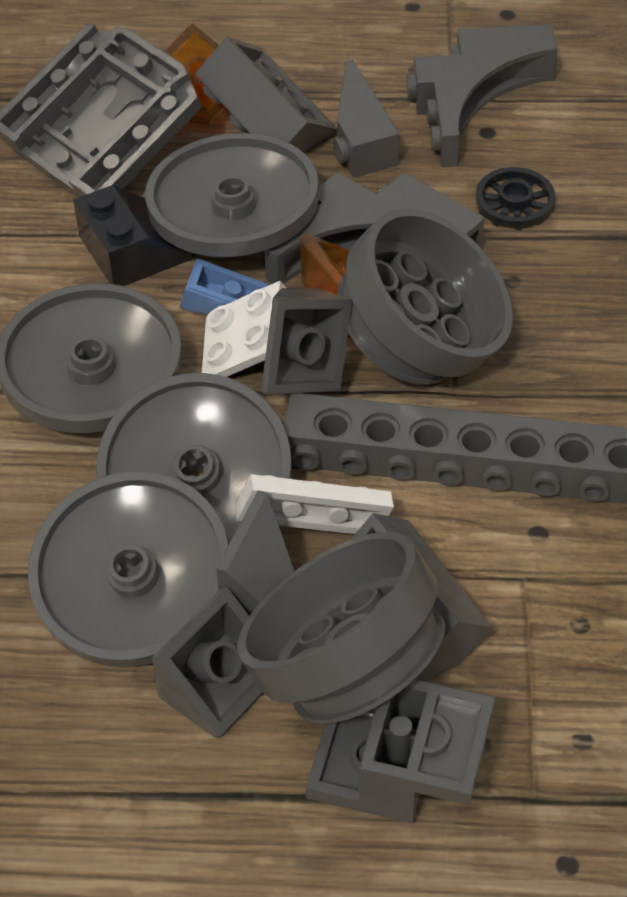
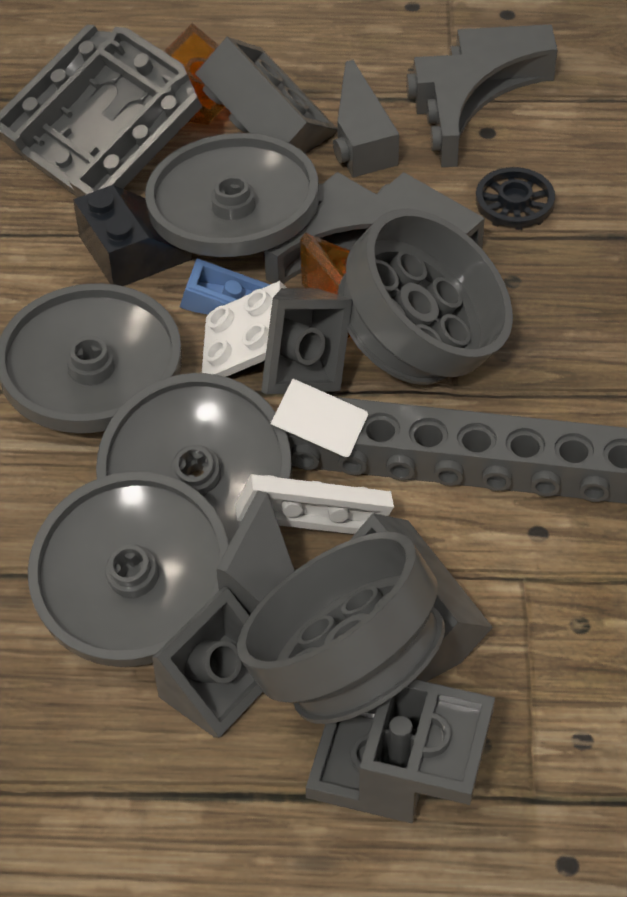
none -> white sticker [271,379,368,457]

